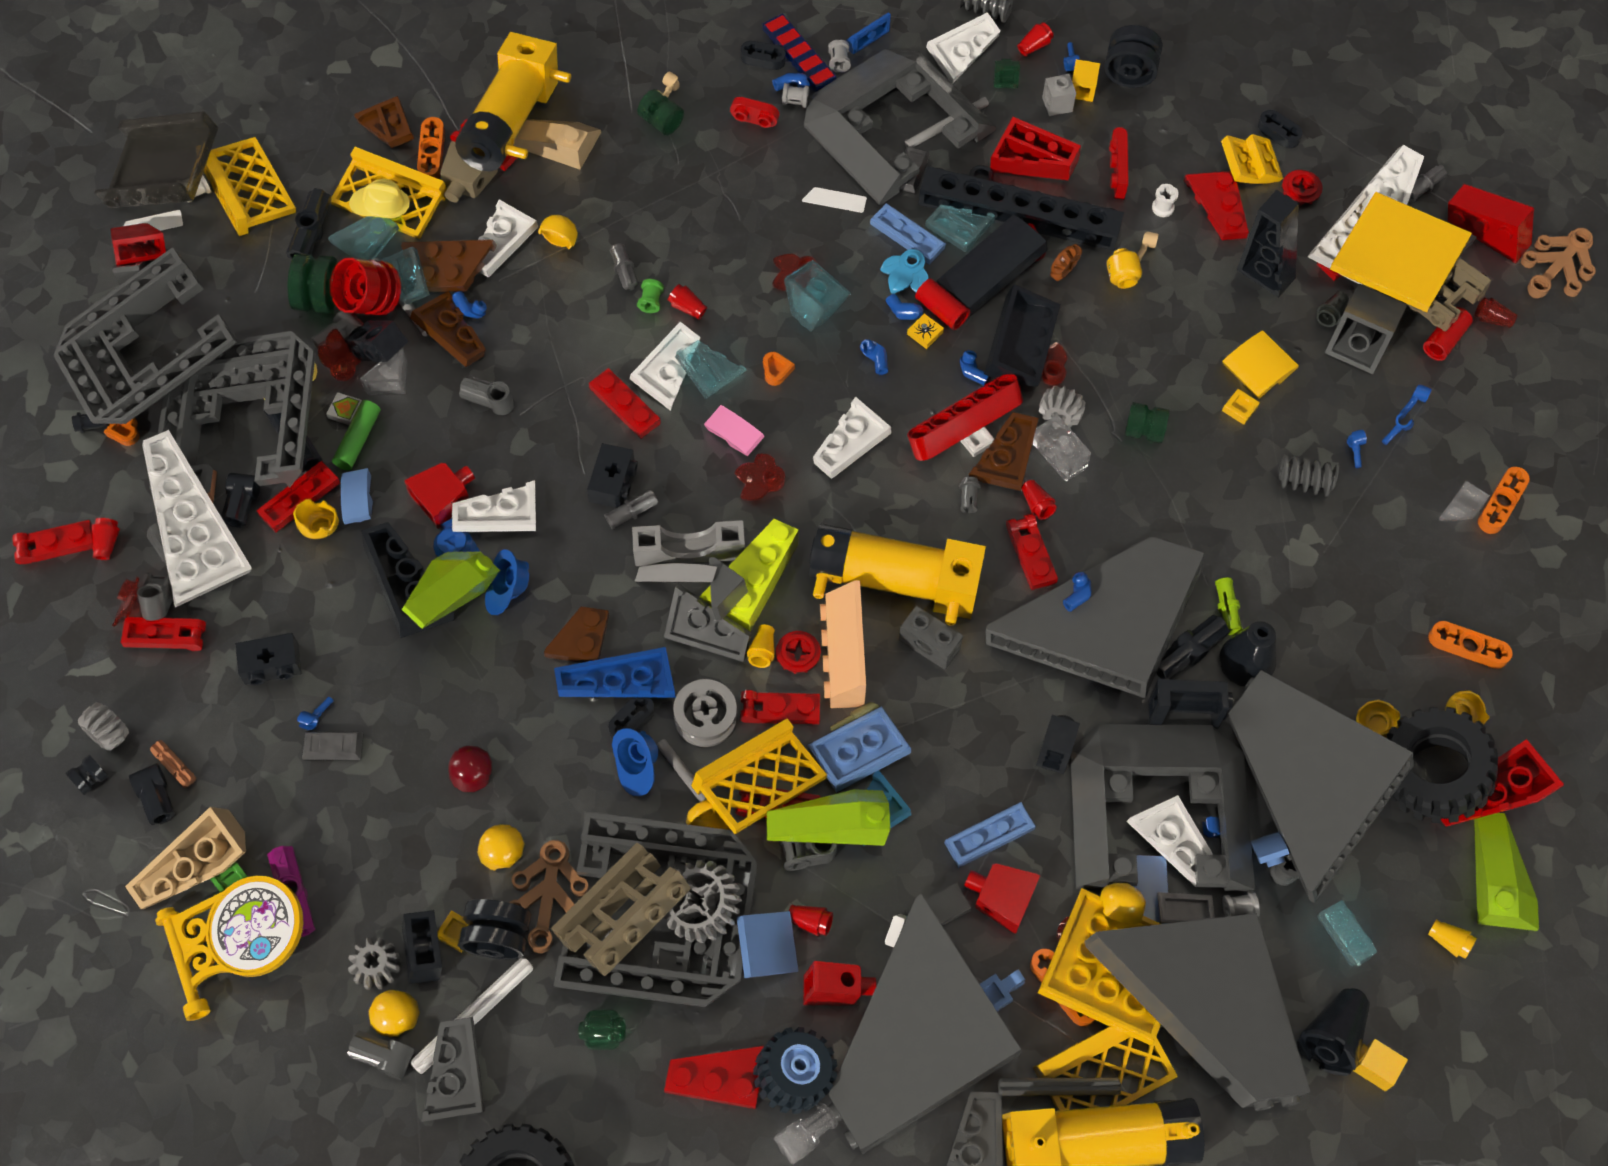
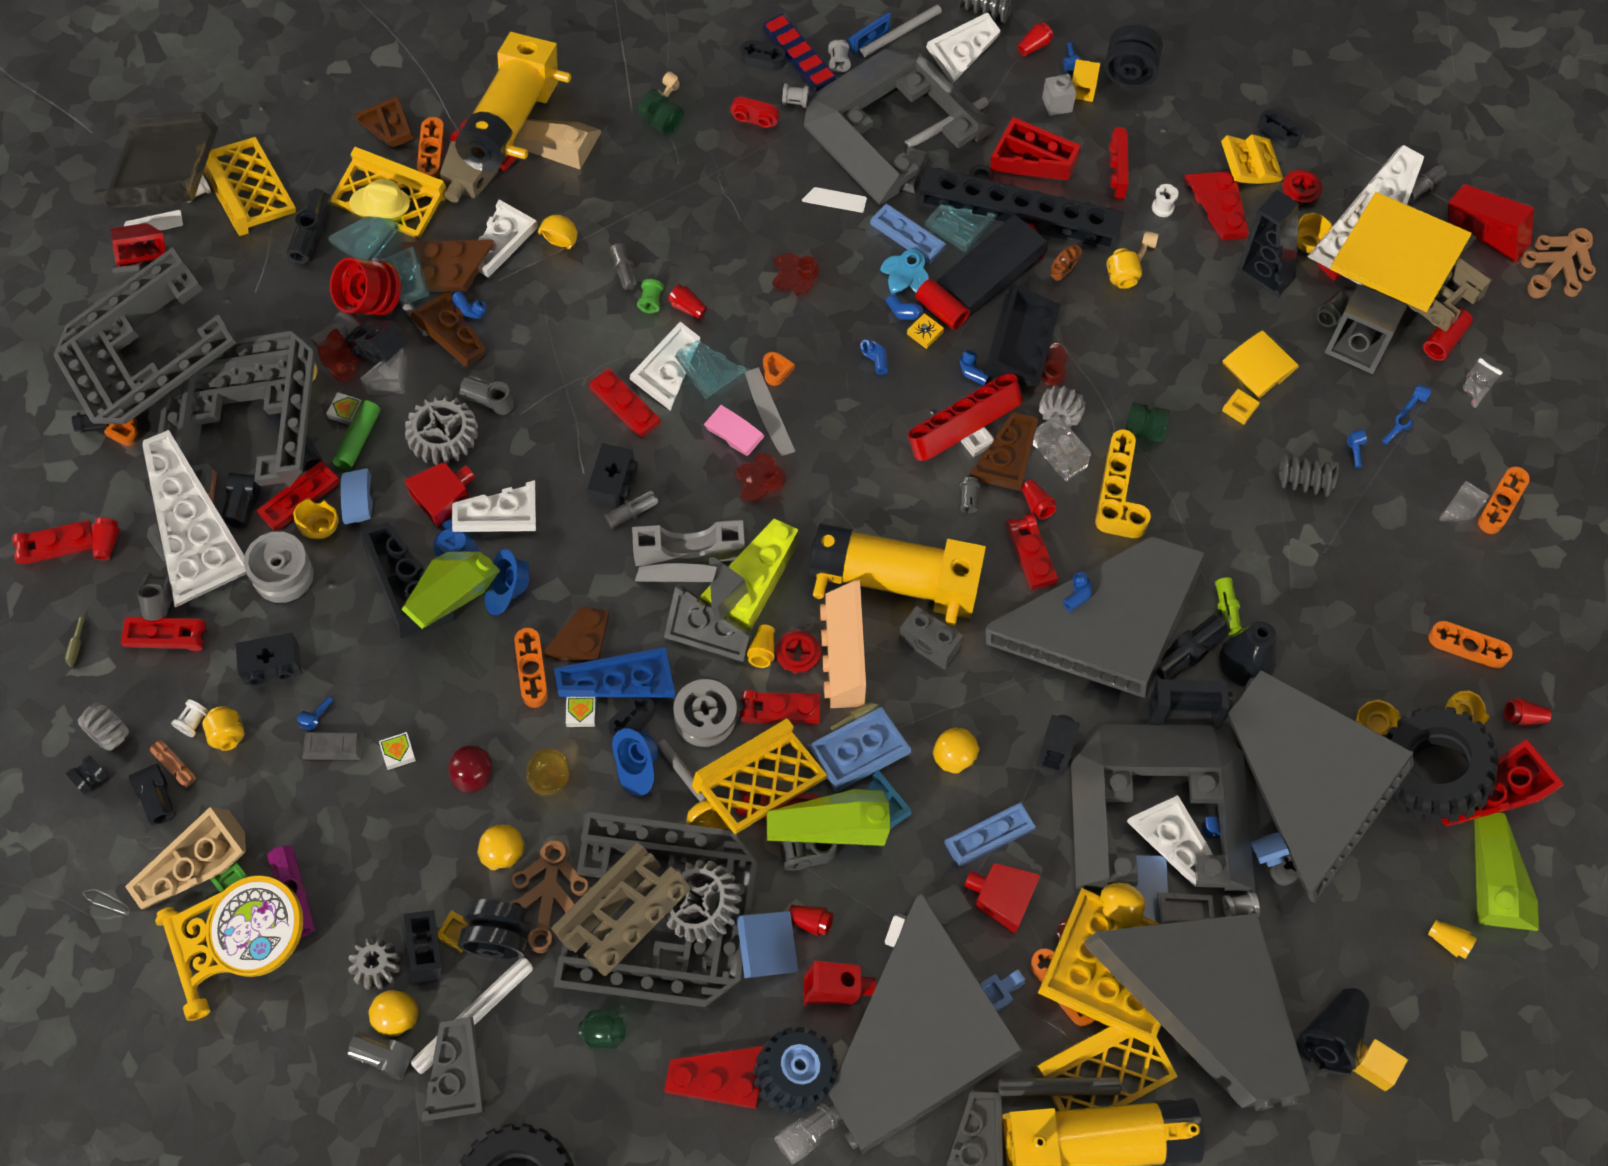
clear red plate [111,576,140,627] -> none
clear green wheel [287,253,338,314] -> none
blue arm [772,73,810,91] -> none
clear light blue slope [784,260,851,332] -> none
white wing [813,397,892,479] -> none
clear green tile [993,59,1020,88] -> none
clear light blue bracket [1317,900,1378,967] -> none
clear red cone [1475,297,1517,328] -> none
none -> olive piece [65,617,85,668]
none -> white bush [171,699,209,737]
none -> yellow head [202,706,245,751]
none -> light grey wheel [244,532,314,603]
none -> tile [379,732,416,770]
none -> light grey gear [405,395,478,465]
none -> orange beam [514,628,548,708]
none -> clear yellow hair [526,748,570,796]
none -> tile [566,697,596,727]
none -> light grey sticker [744,367,795,456]
none -> light grey bar [860,5,942,57]
none -> yellow hair [933,727,980,774]
none -> yellow beam [1095,430,1151,538]
none -> yellow hair [1297,212,1332,254]
none -> clear slope [1462,358,1503,408]
none -> red cone [1504,698,1551,726]

